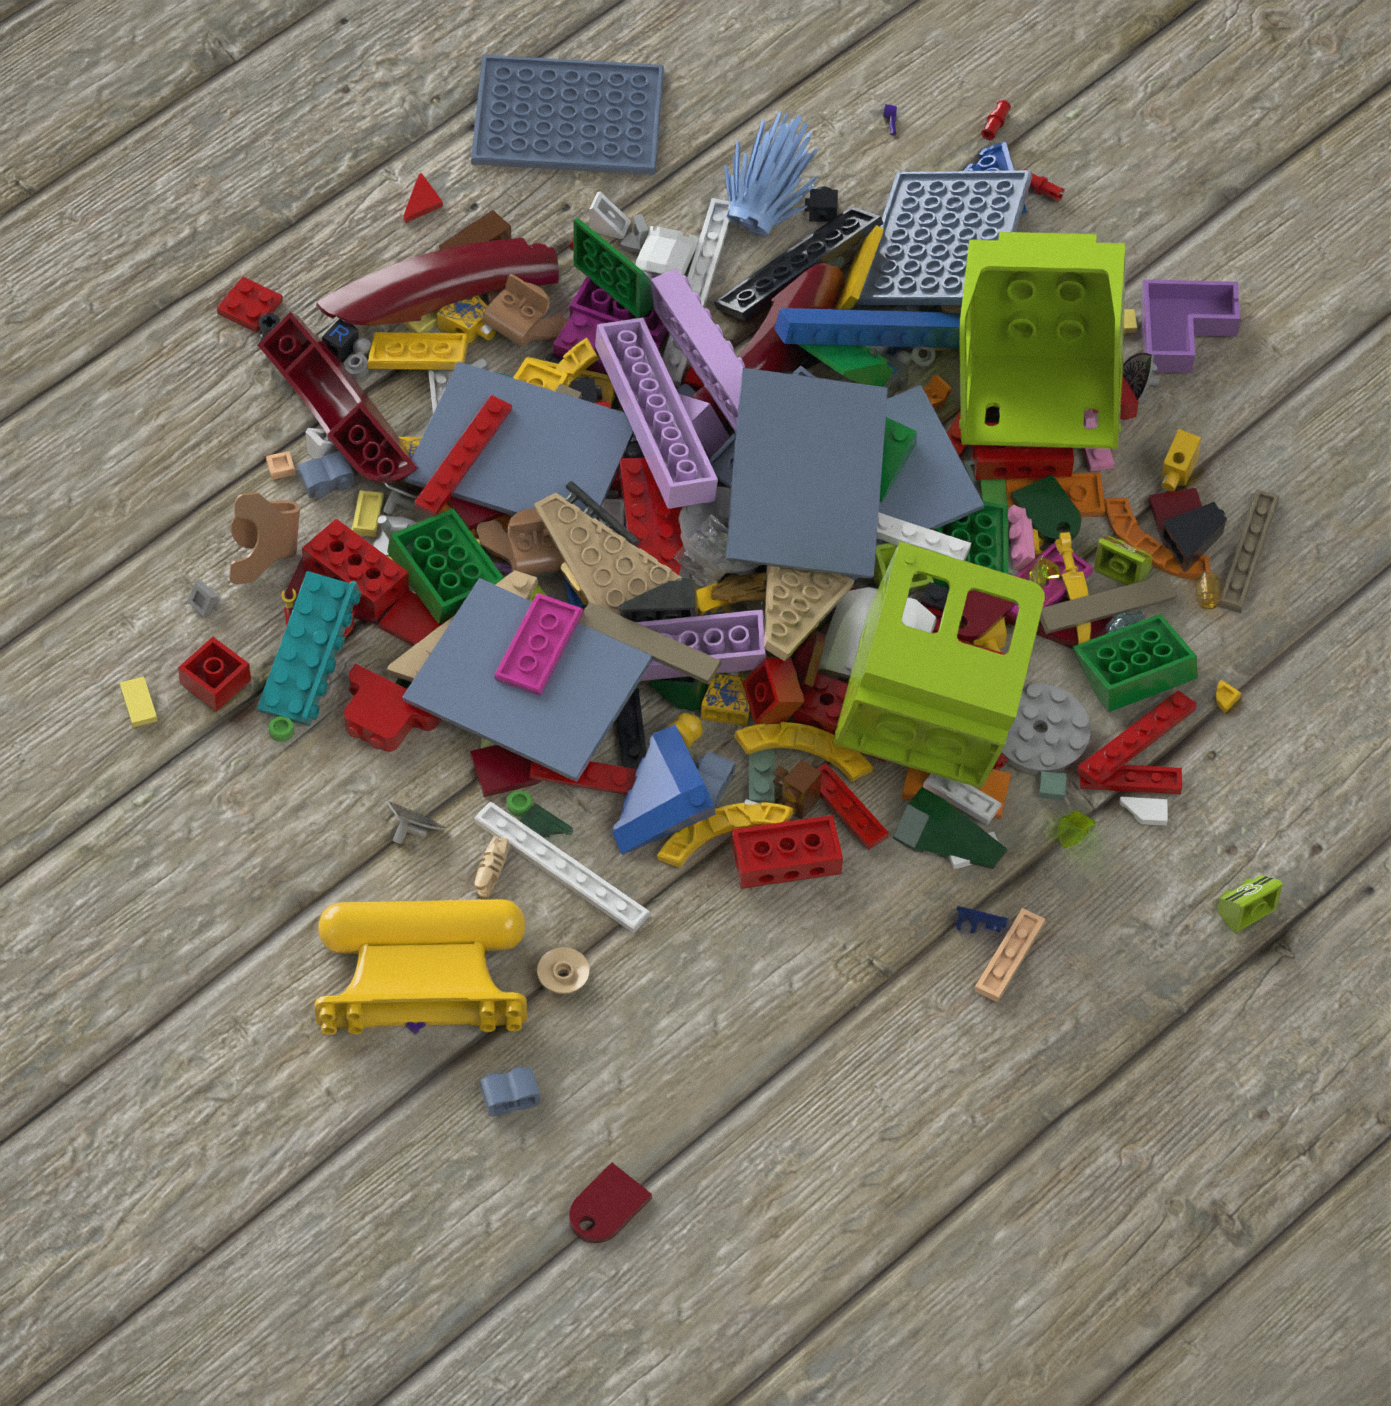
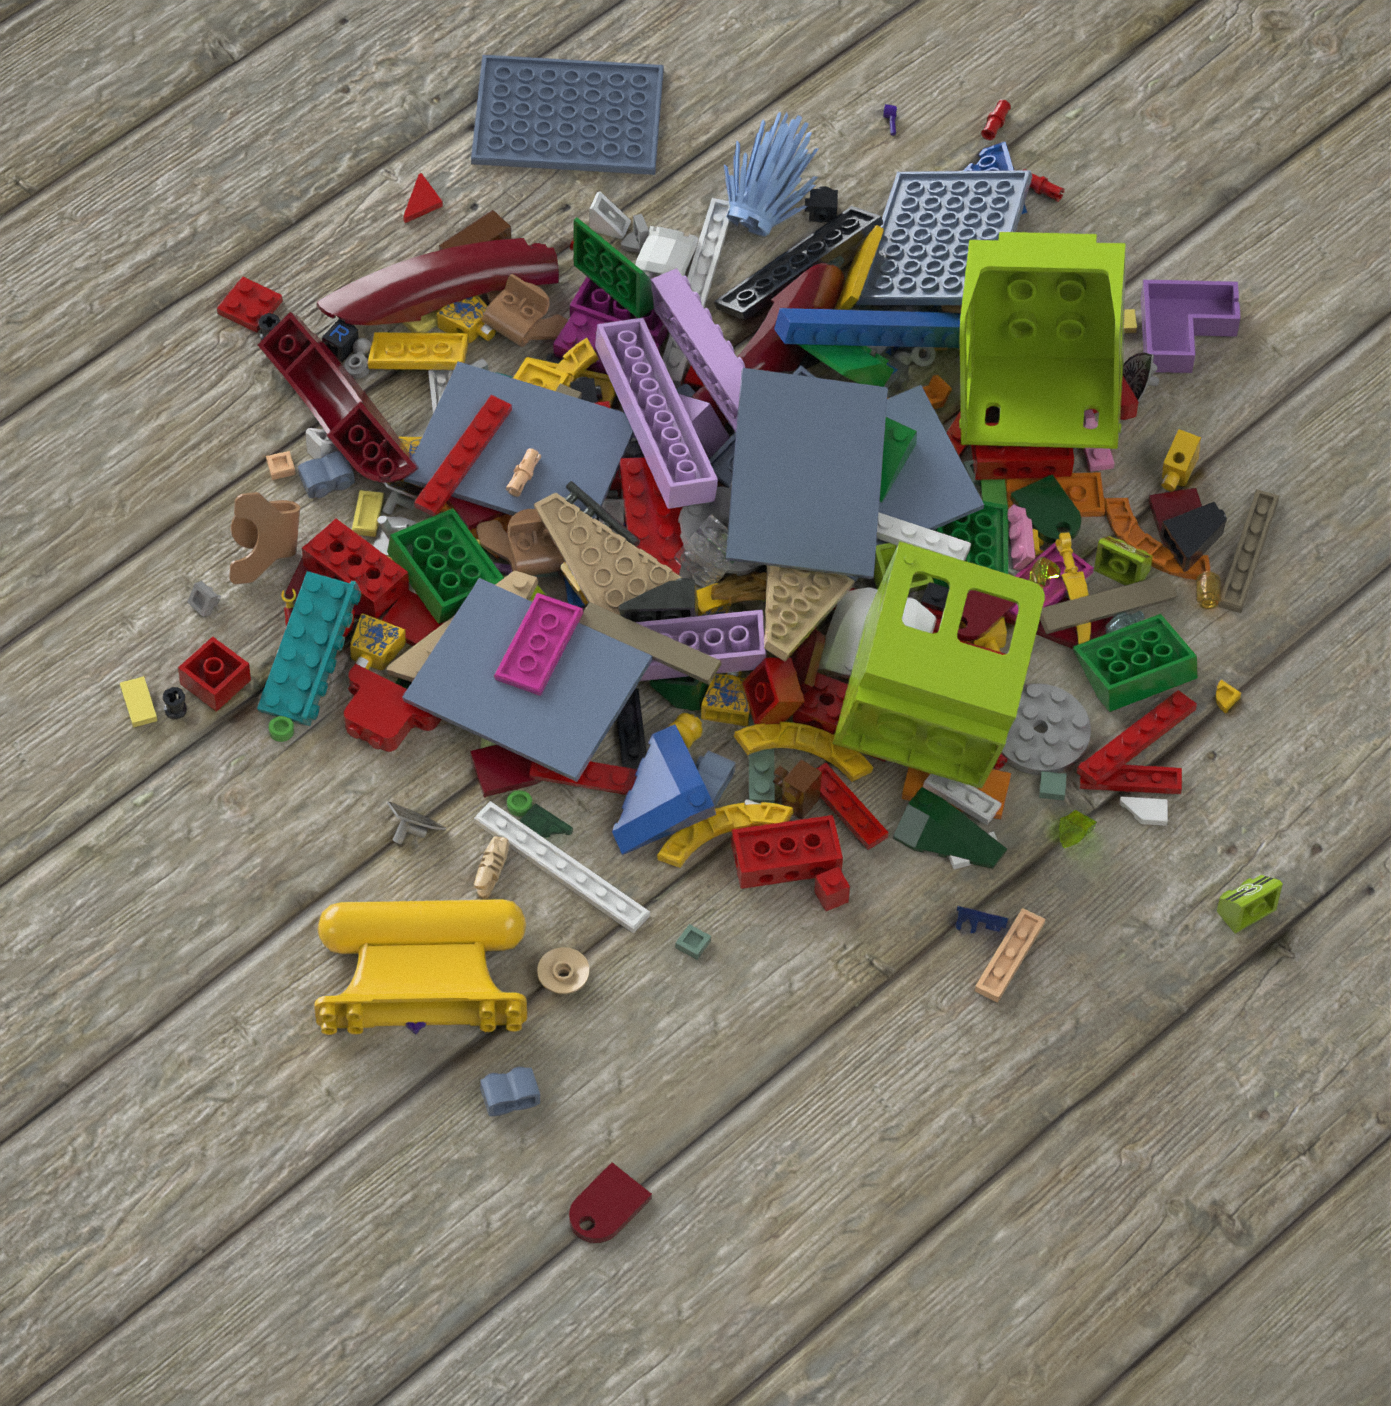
none -> black bush [162,687,187,720]
none -> yellow torso [350,613,406,671]
none -> light nougat pin [506,449,541,497]
none -> sand green tile [675,924,711,960]
none -> red brick [814,867,850,912]

